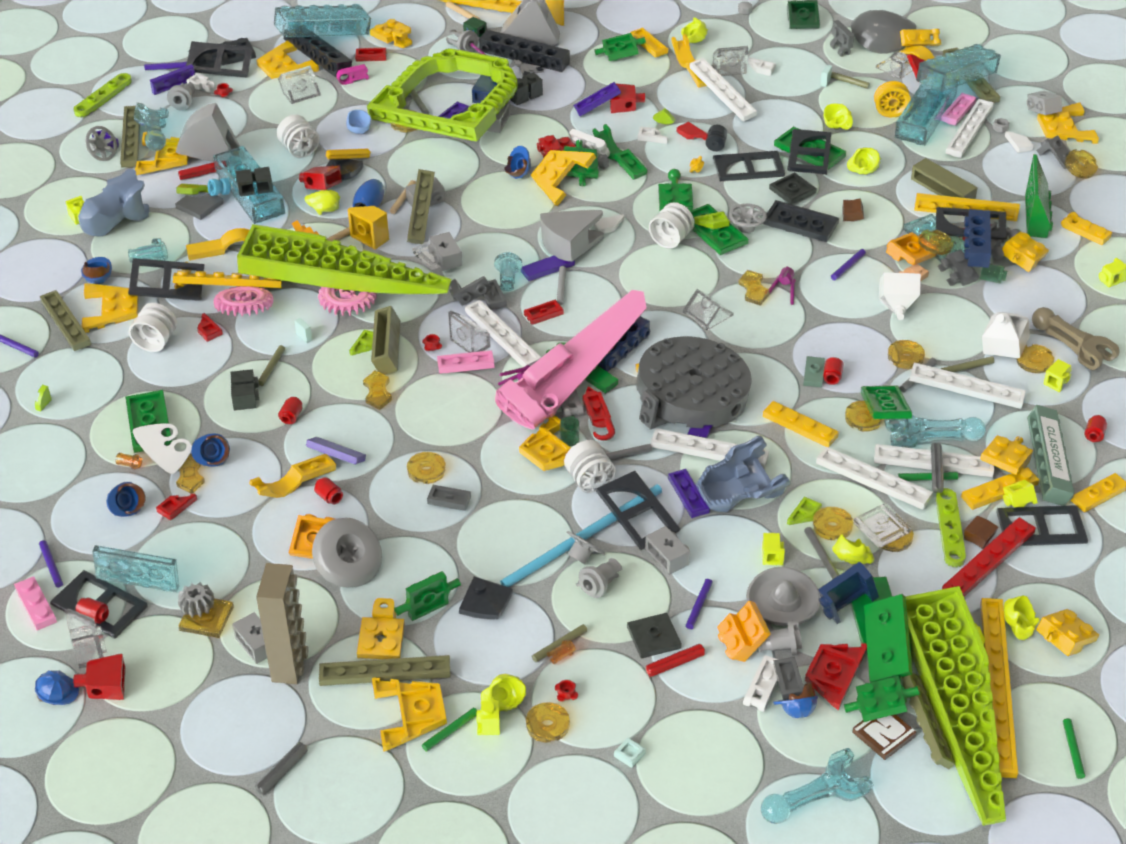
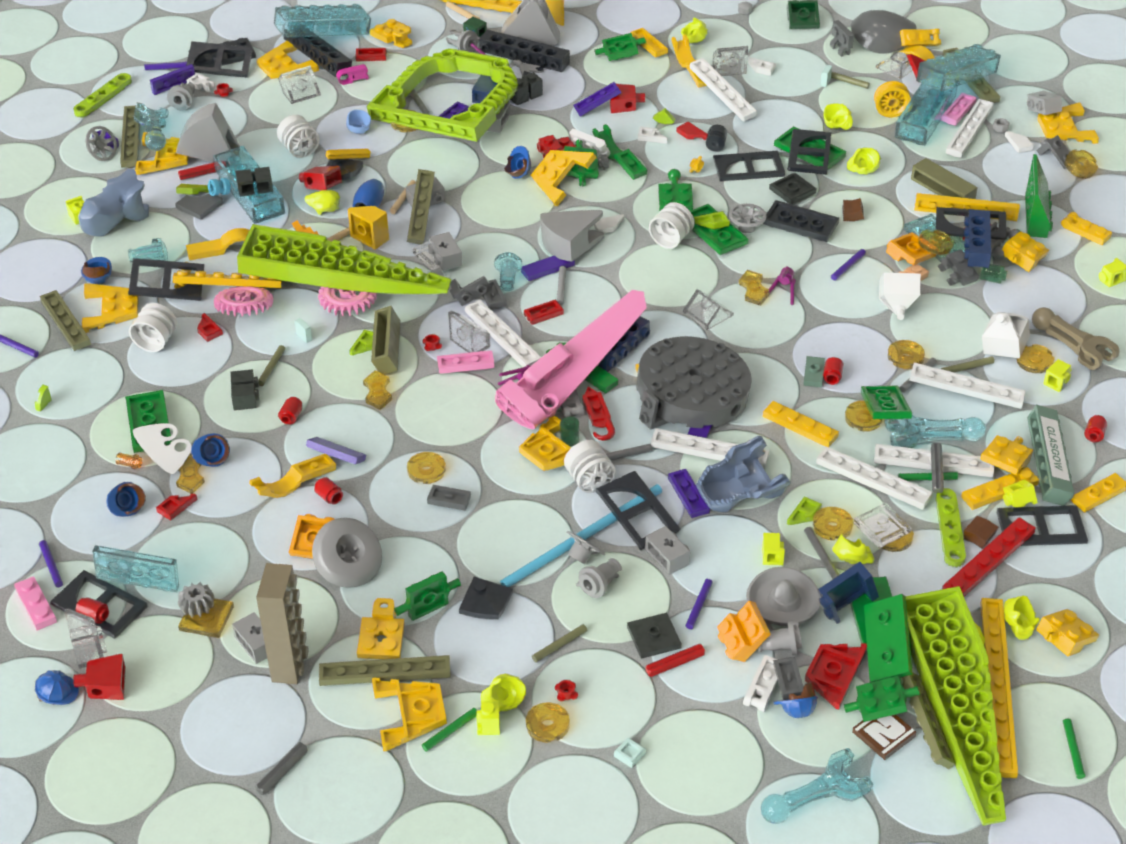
clear orange pin [547,640,576,664] -> none

